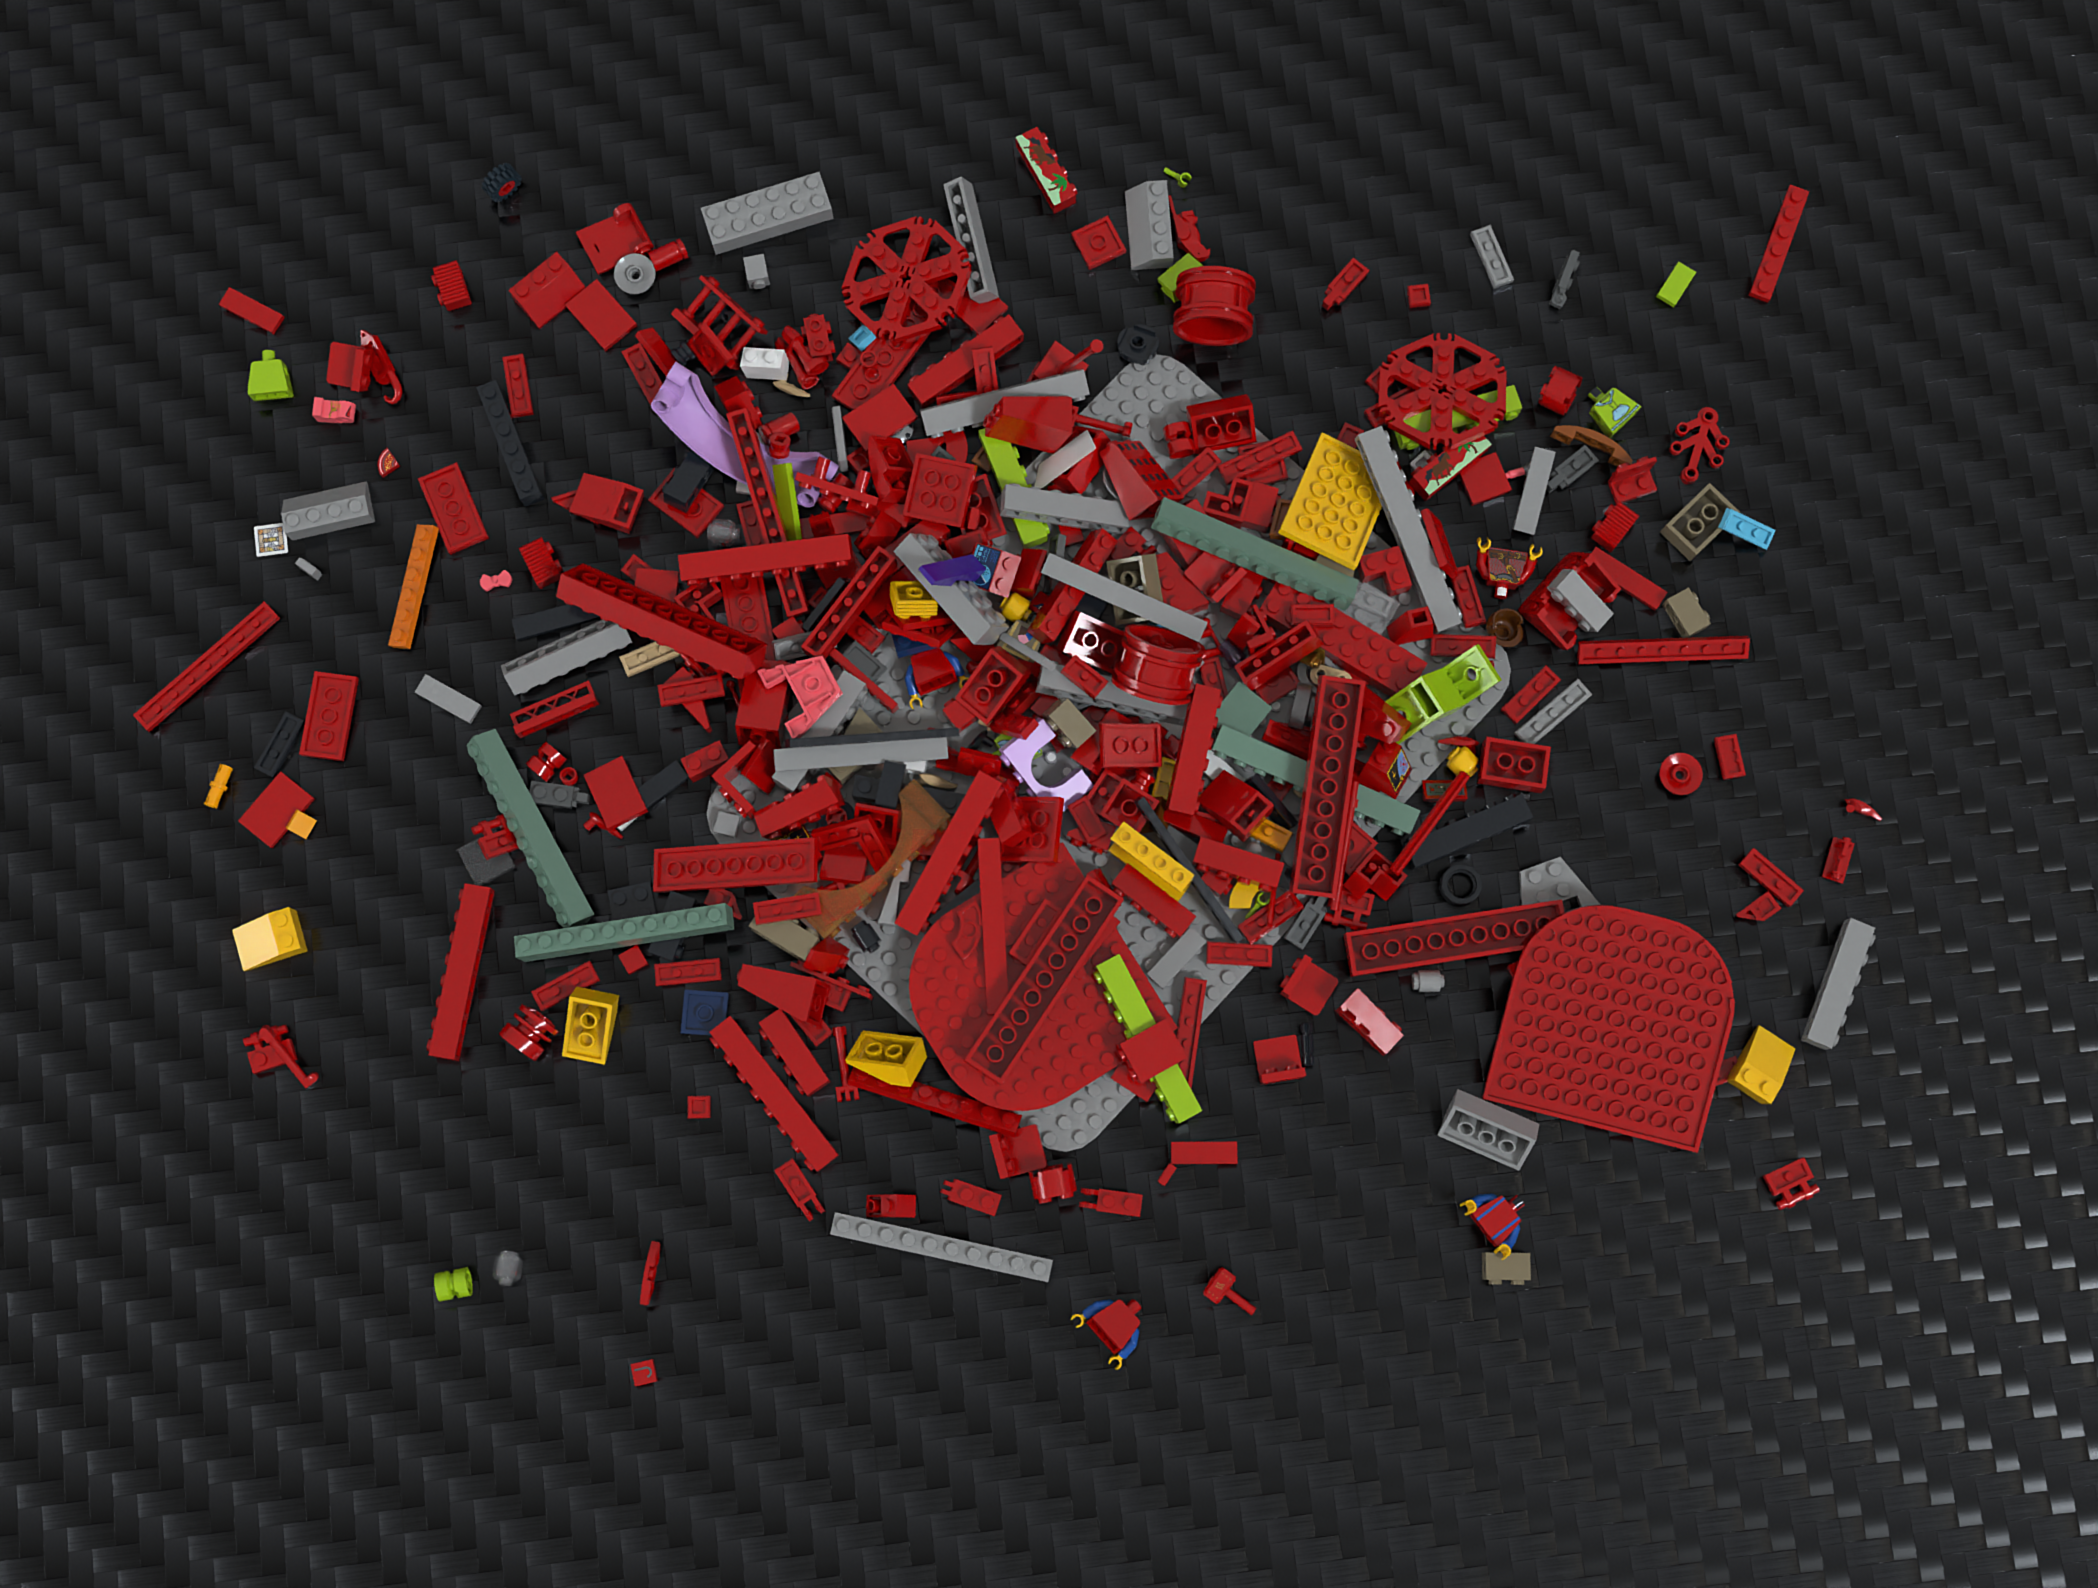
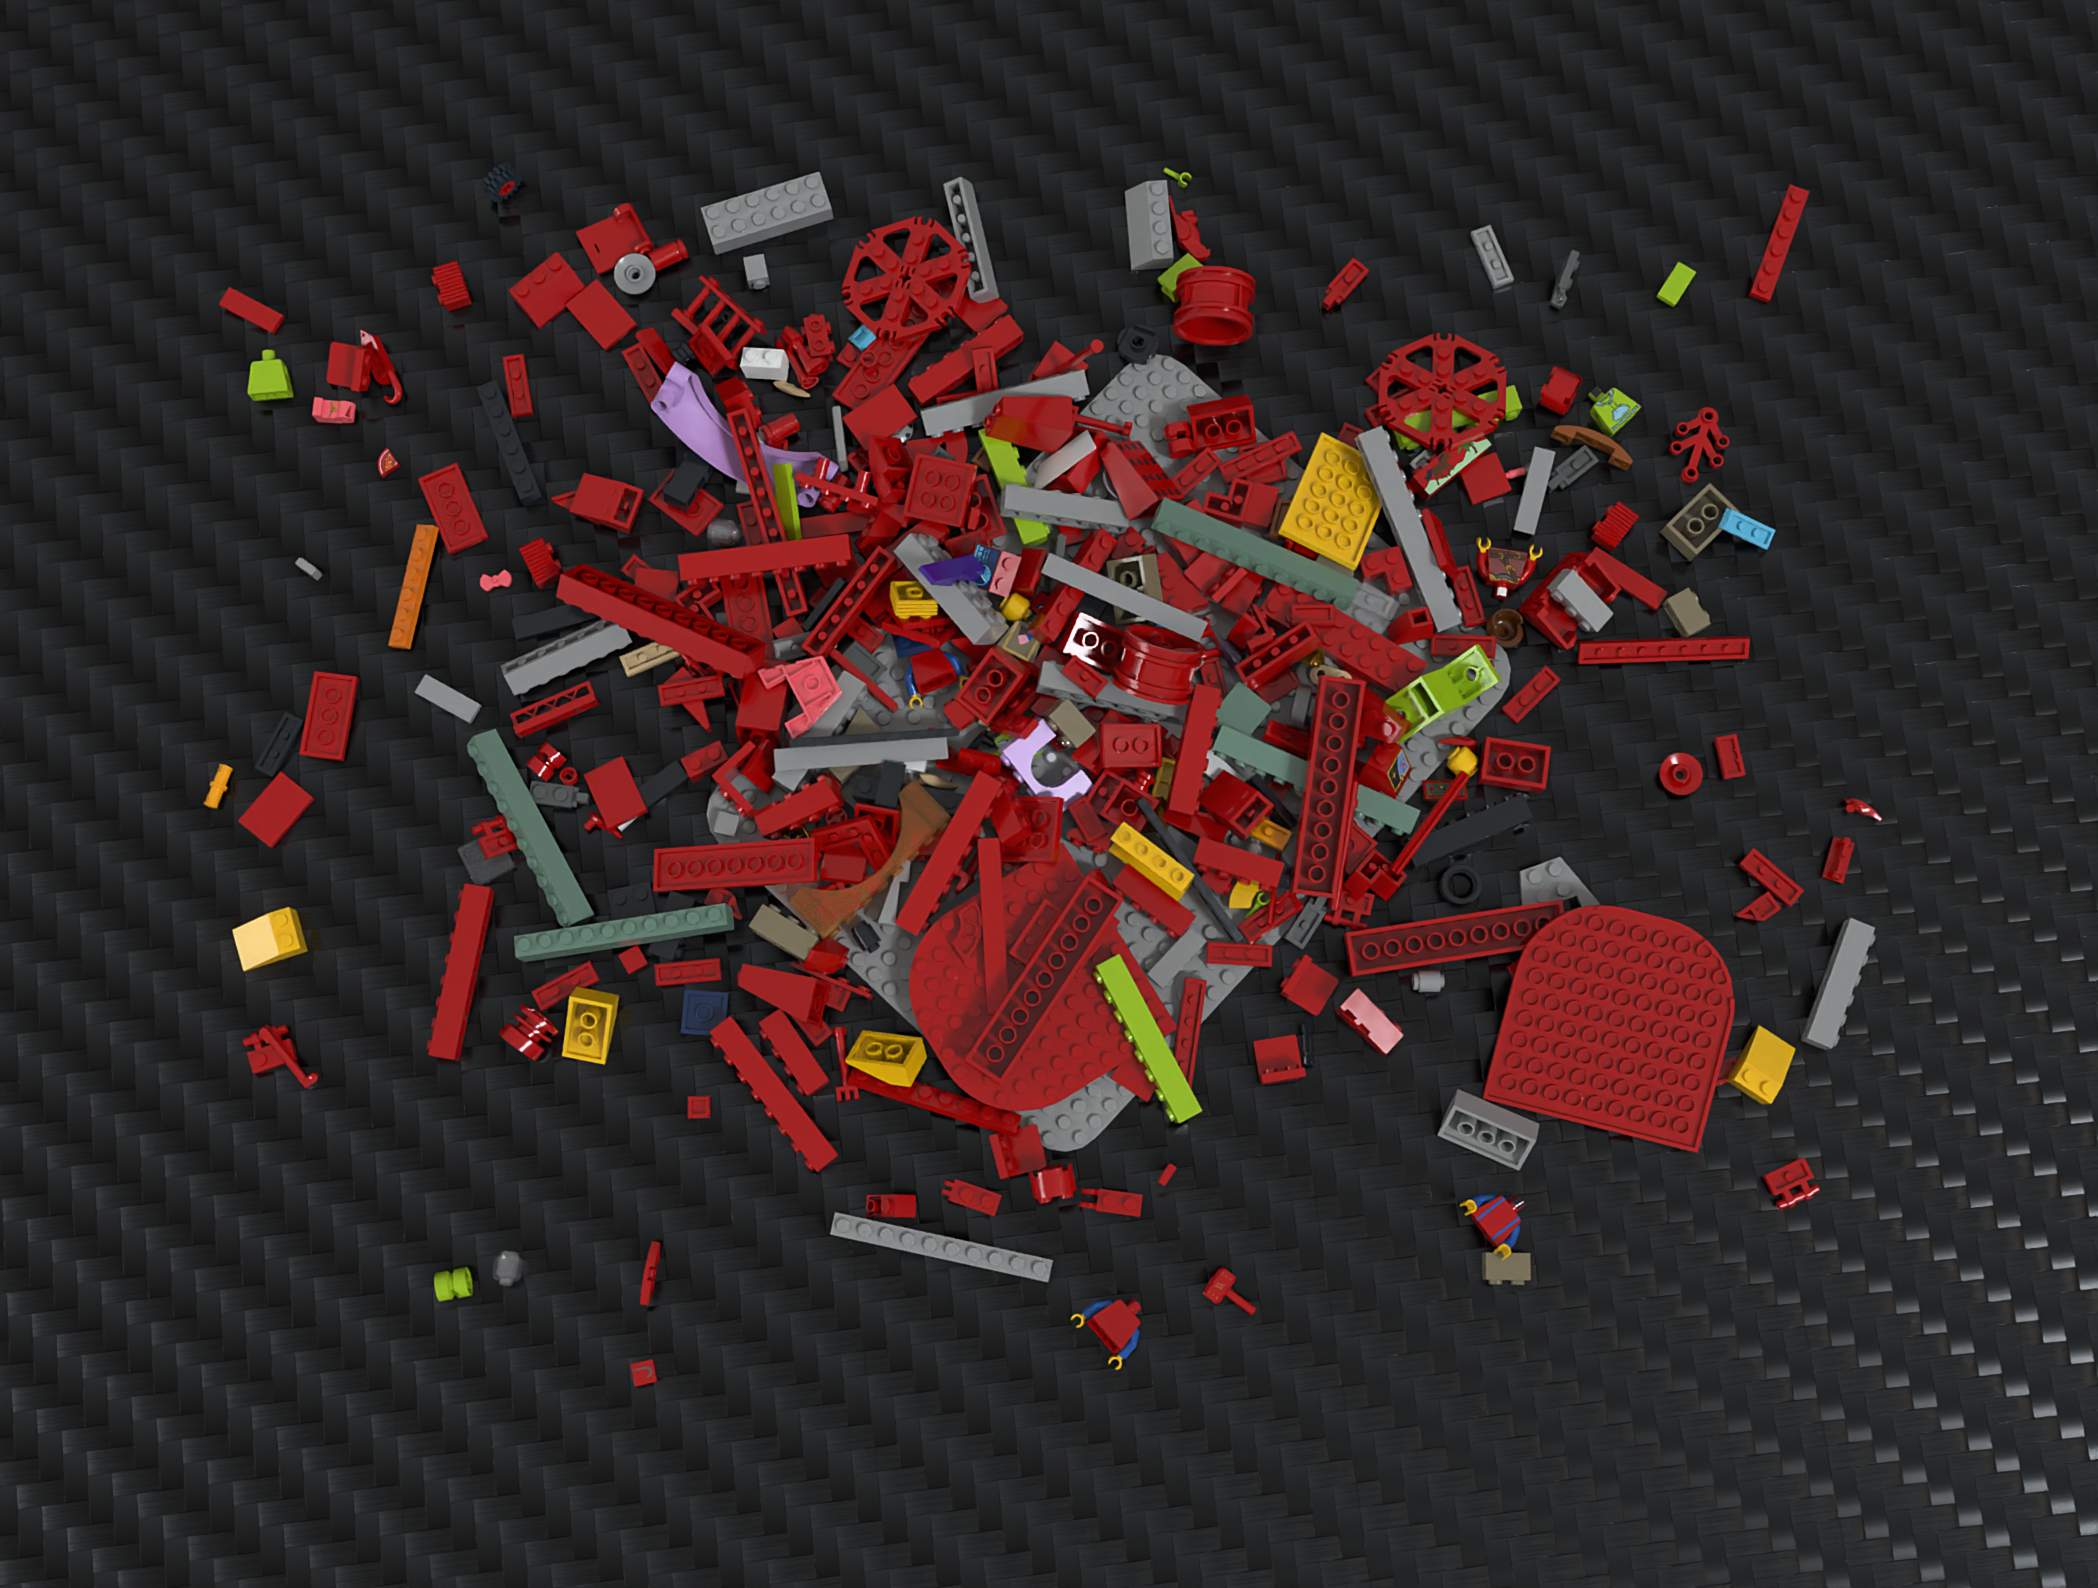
red plate [133,601,280,732] -> none
sticker [254,523,288,557] -> none
light grey slope [281,481,375,540] -> none
light orange tile [286,809,317,839] -> none
red plate [753,892,822,925] -> none
red wheel [769,433,791,459] -> none
red hinge [774,1158,825,1222] -> none
red tile [808,511,835,538] -> none
light grey tile [999,632,1057,672] -> none
brick [1015,127,1078,214] -> none
red tile [1071,216,1126,270] -> none
red panel [1117,1018,1187,1083] -> none
red tile [1171,1142,1238,1164] -> none
red tile [1407,284,1431,308] -> none
light grey tile [1514,679,1592,744] -> none
red bracket [1607,456,1657,504] -> none

